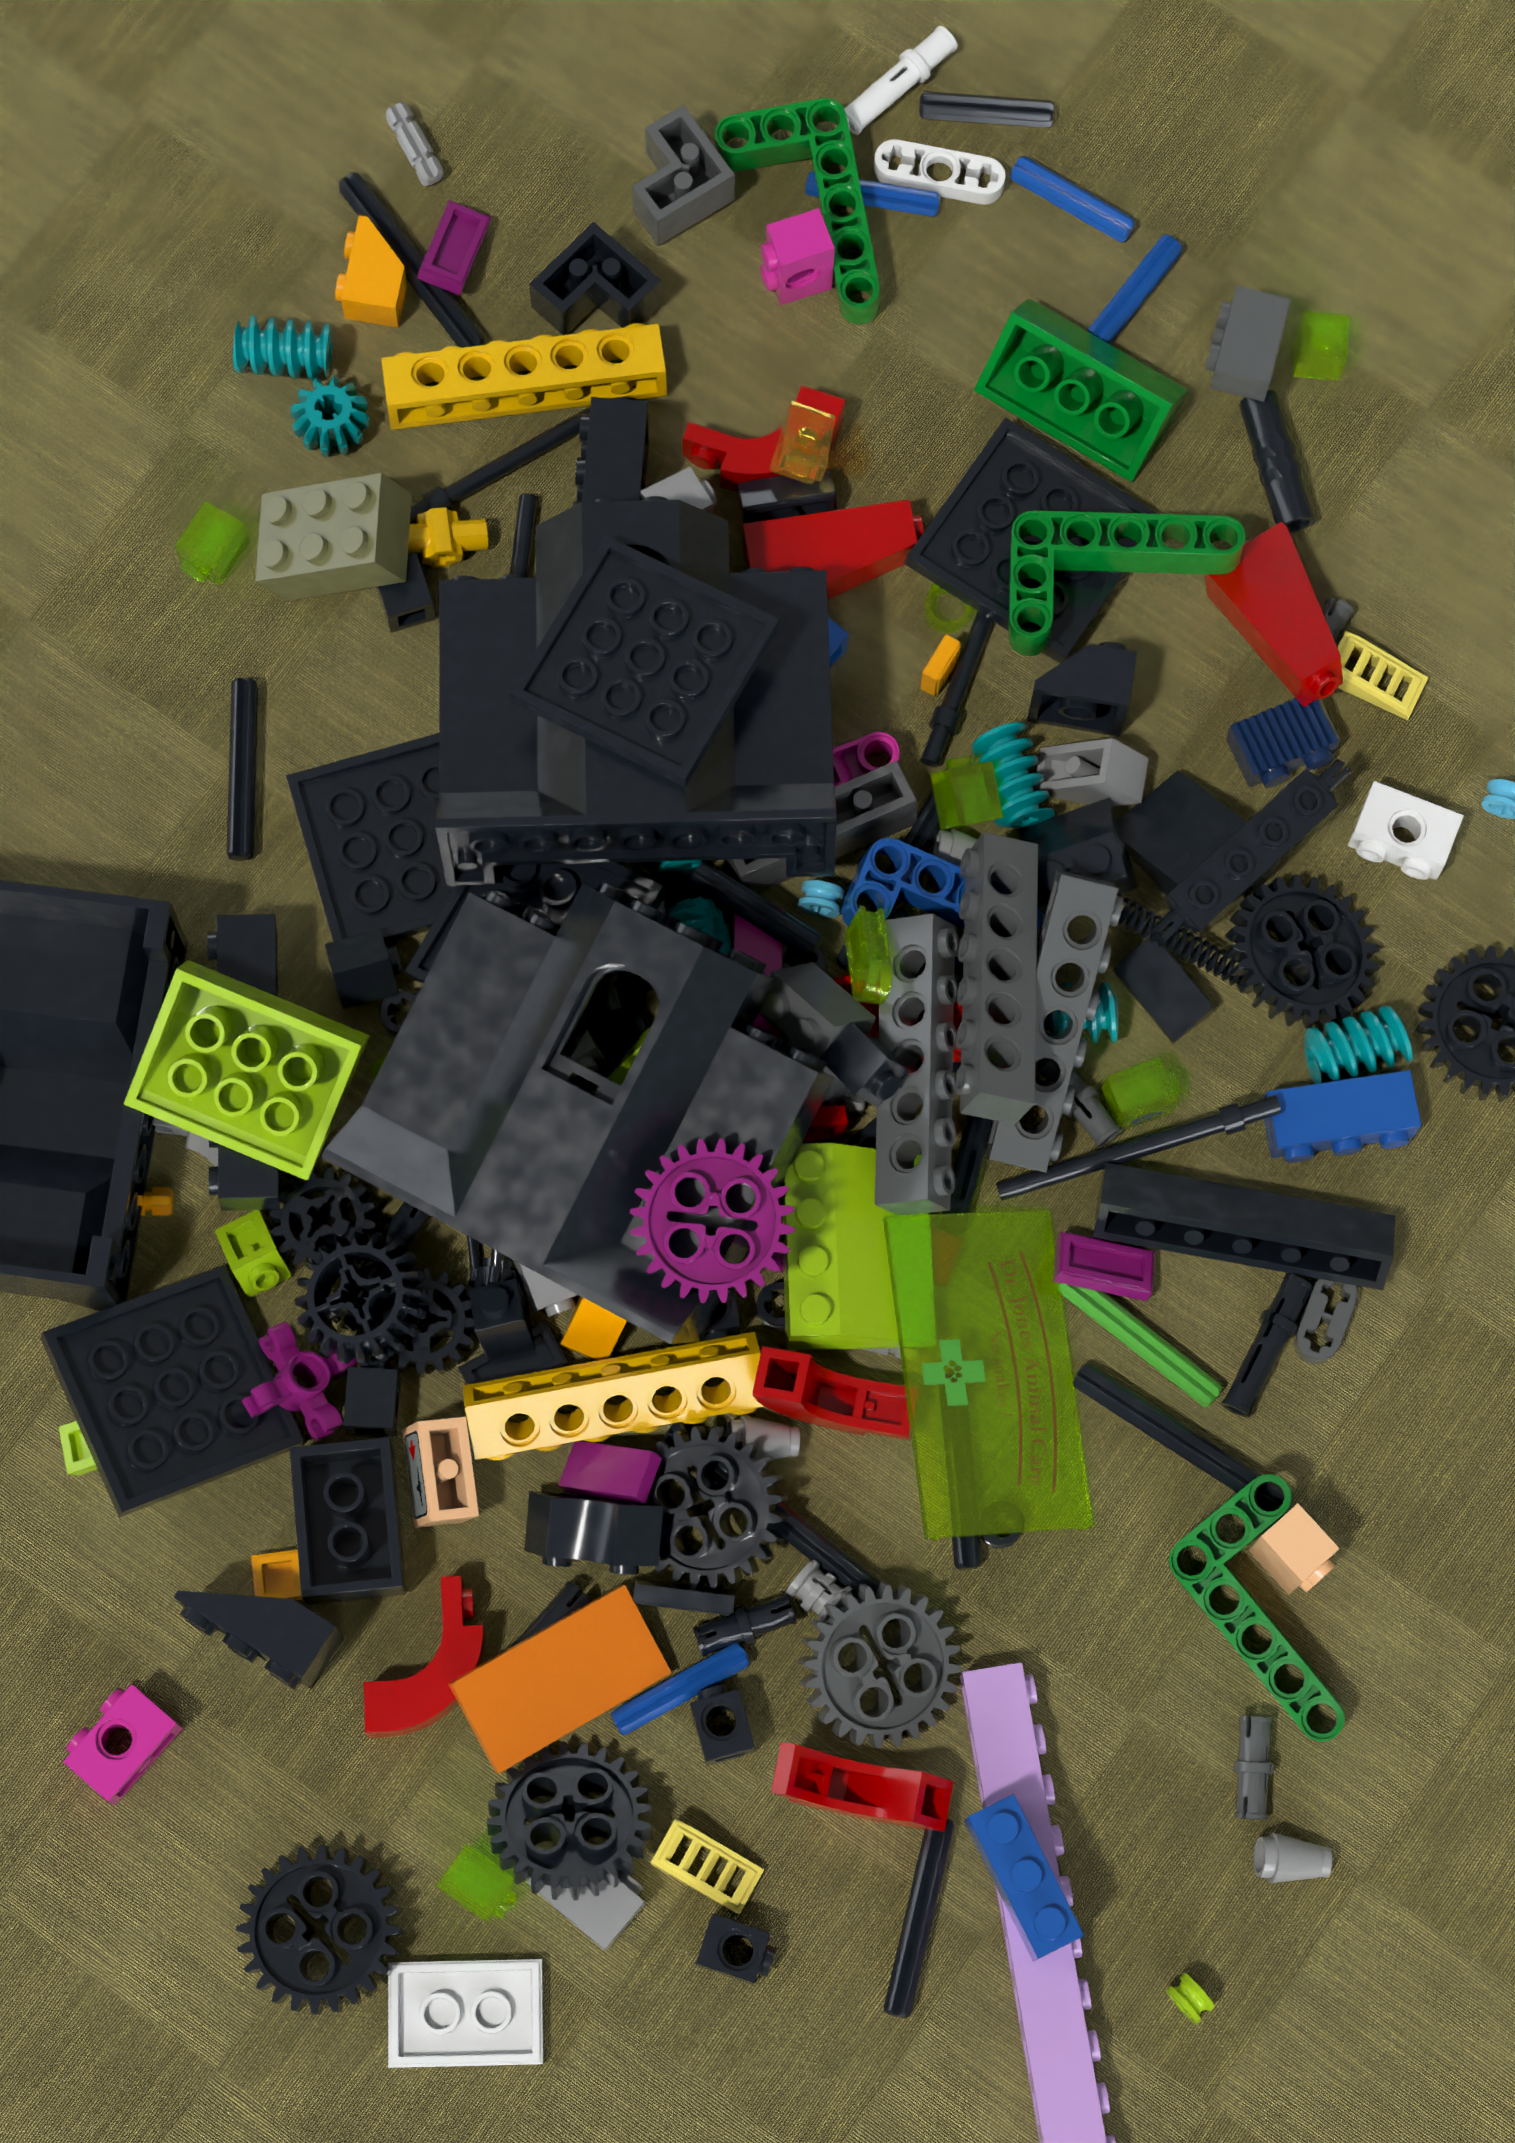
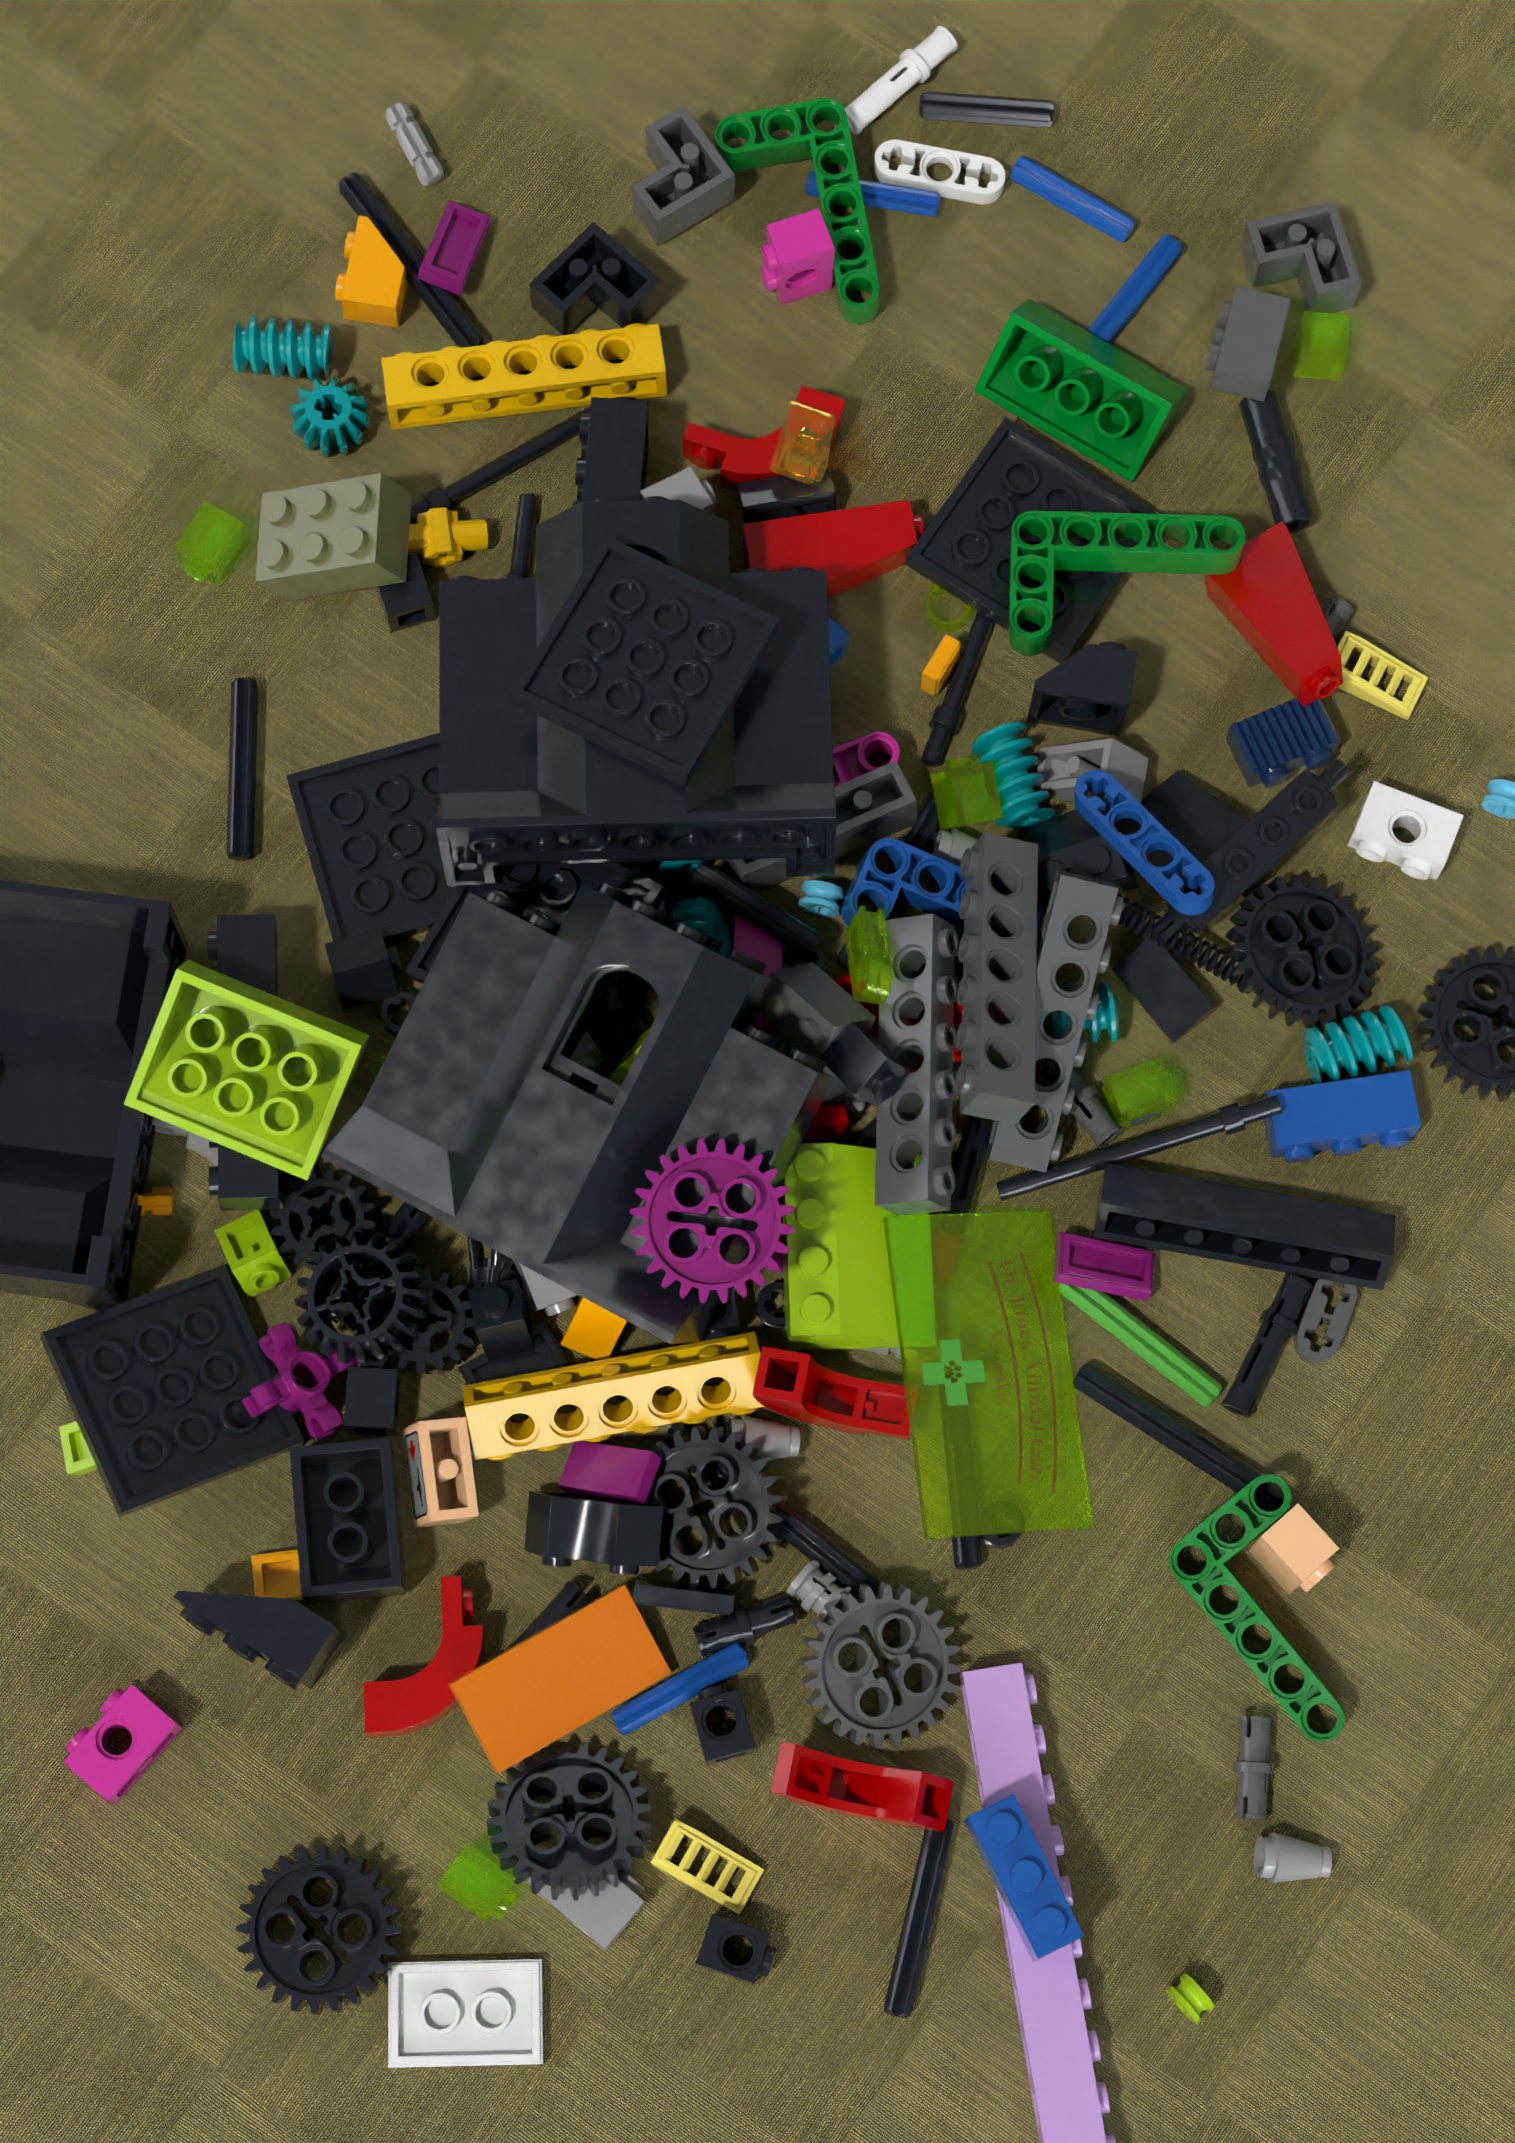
none -> blue beam [1074,770,1215,915]
none -> dark grey brick [1240,201,1362,318]

